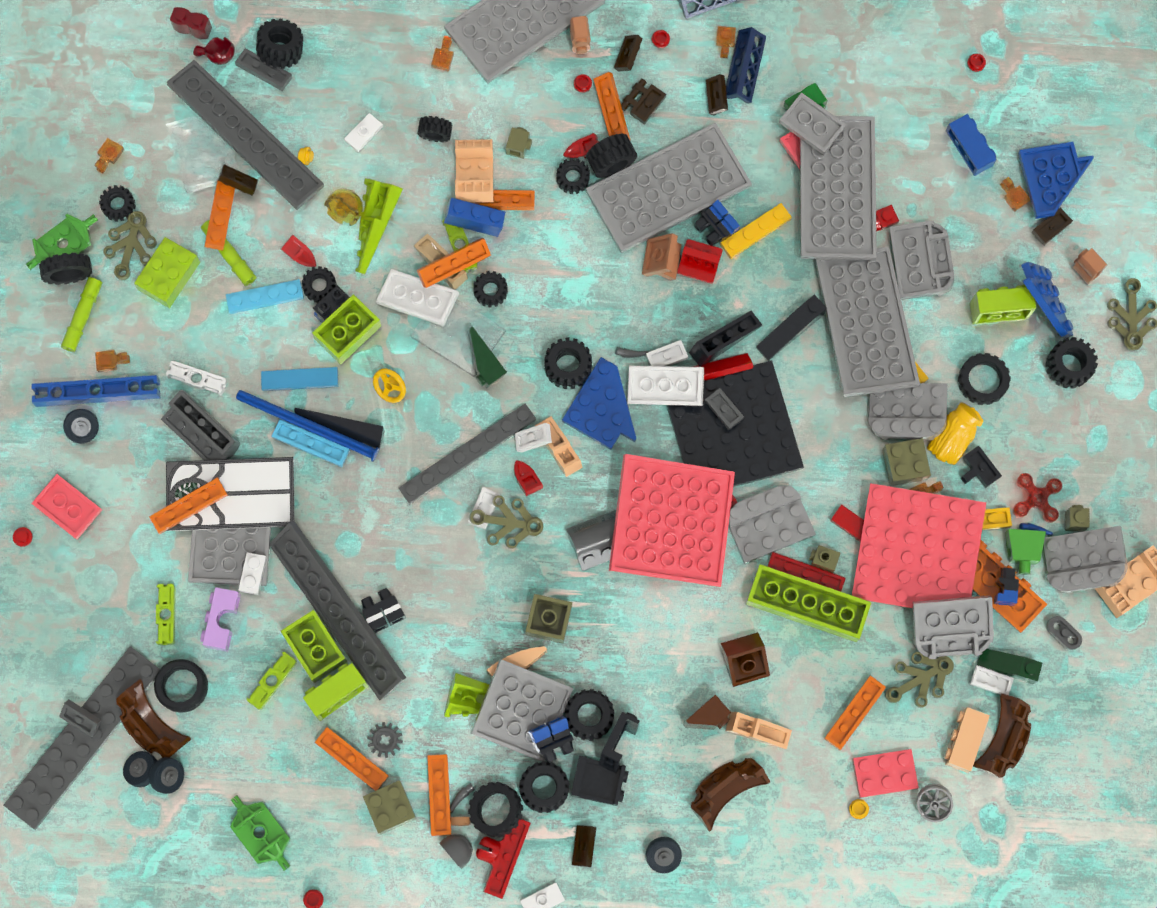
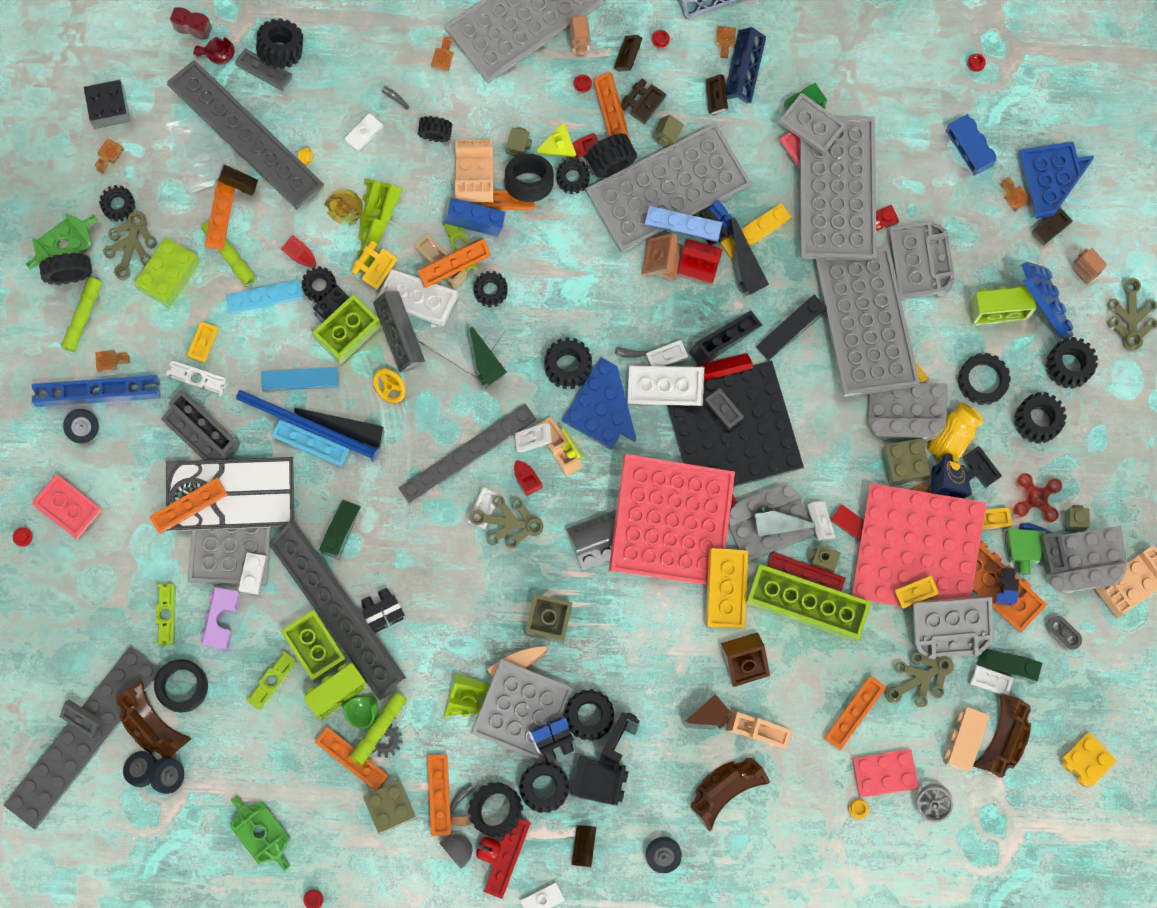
none -> black piece [84,80,131,129]
none -> yellow plate [186,321,219,364]
none -> dark green slope [319,500,361,560]
none -> bright green helmet [343,696,378,729]
none -> yellow plate [350,240,398,290]
none -> lime piece [350,692,407,766]
none -> dark grey slope [373,291,425,373]
none -> dark grey helmet [381,86,409,109]
none -> black tyre [505,154,554,202]
none -> neon yellow piece [537,123,576,157]
none -> neon yellow piece [561,427,588,460]
none -> light blue plate [645,206,722,242]
none -> olive brick [652,115,684,147]
none -> yellow plate [706,548,748,629]
none -> black slope [727,217,769,296]
none -> slope [752,506,816,537]
none -> white plate [807,501,836,541]
none -> yellow plate [895,576,939,609]
none -> dark blue torso [931,454,972,499]
none -> black tyre [1014,392,1067,444]
none -> dark grey plate [1040,532,1069,574]
none -> yellow plate [1060,732,1117,788]

